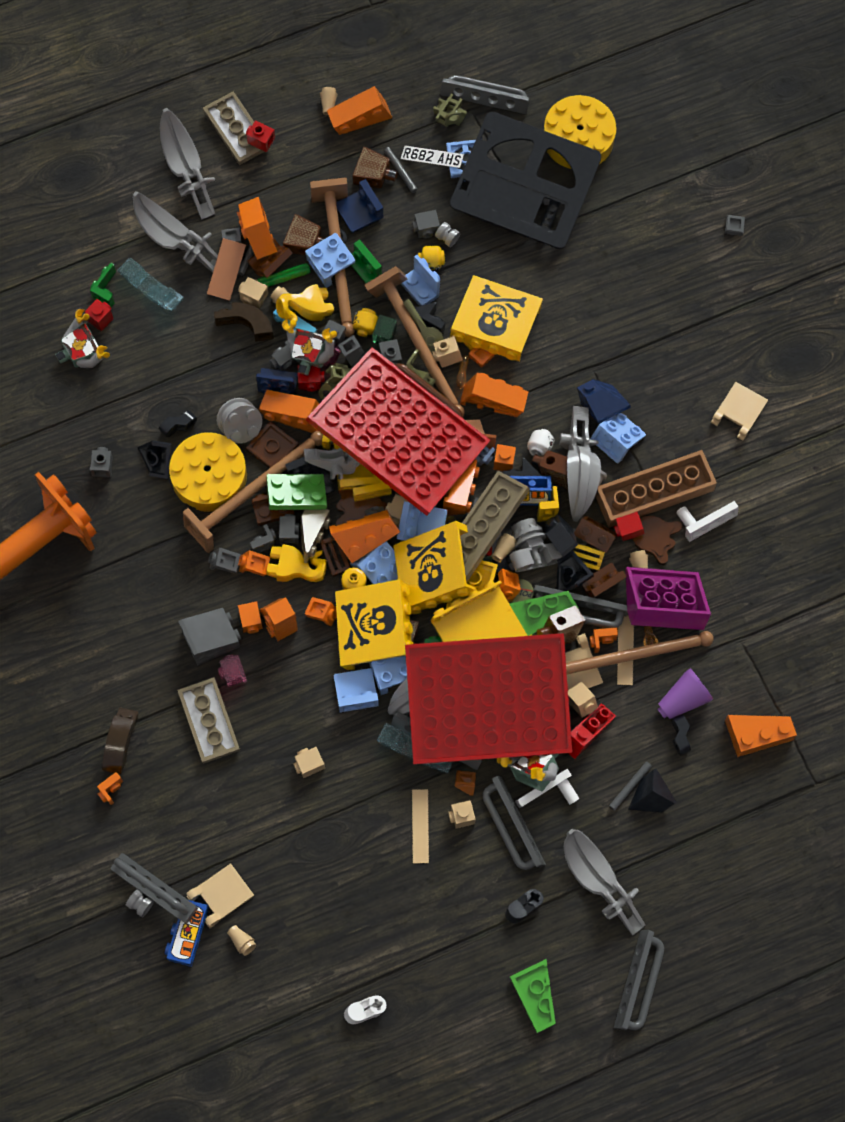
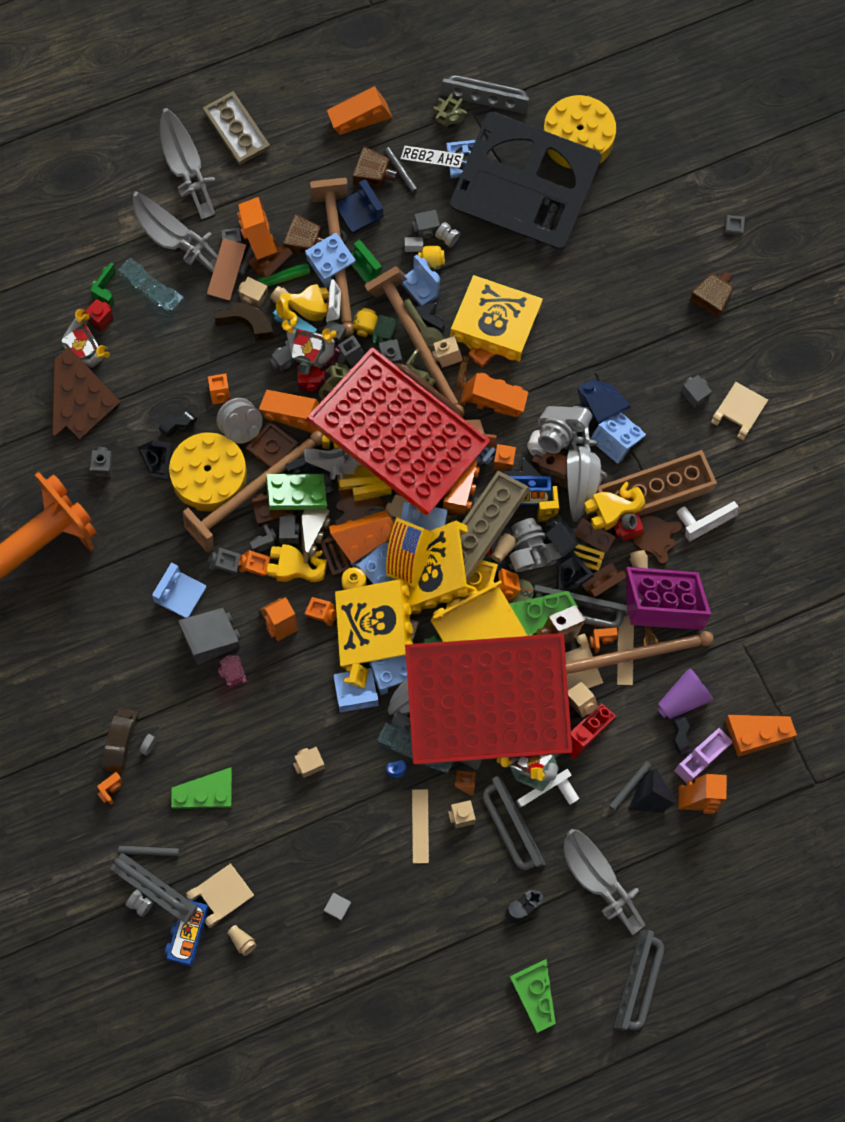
piece [177,677,240,764] -> none
orange brick [238,601,263,634] -> none
red brick [246,120,275,152] -> none
dark blue bracket [256,368,298,395] -> none
tan cone [320,87,338,115] -> none
white piece [344,996,386,1024] -> none
none -> reddish brown wing [52,347,120,440]
none -> dark grey bar [118,846,179,857]
none -> light grey tile [140,734,157,756]
none -> light blue bracket [152,562,206,618]
none -> bright green wing [171,767,232,809]
none -> orange bracket [208,374,231,405]
none -> light grey tile [324,893,351,921]
none -> white slope [326,279,341,321]
none -> yellow tile [344,663,369,689]
none -> yellow slope [386,518,434,588]
none -> blue piece [386,760,407,778]
none -> light grey tile [405,237,423,252]
none -> light grey beam [538,406,592,454]
none -> yellow hips [584,482,645,530]
none -> dark grey hinge [621,514,637,529]
none -> lavender slope [674,728,733,783]
none -> orange wedge [678,774,727,814]
none -> dark grey brick [681,375,712,408]
none -> reddish brown torso [690,272,733,318]

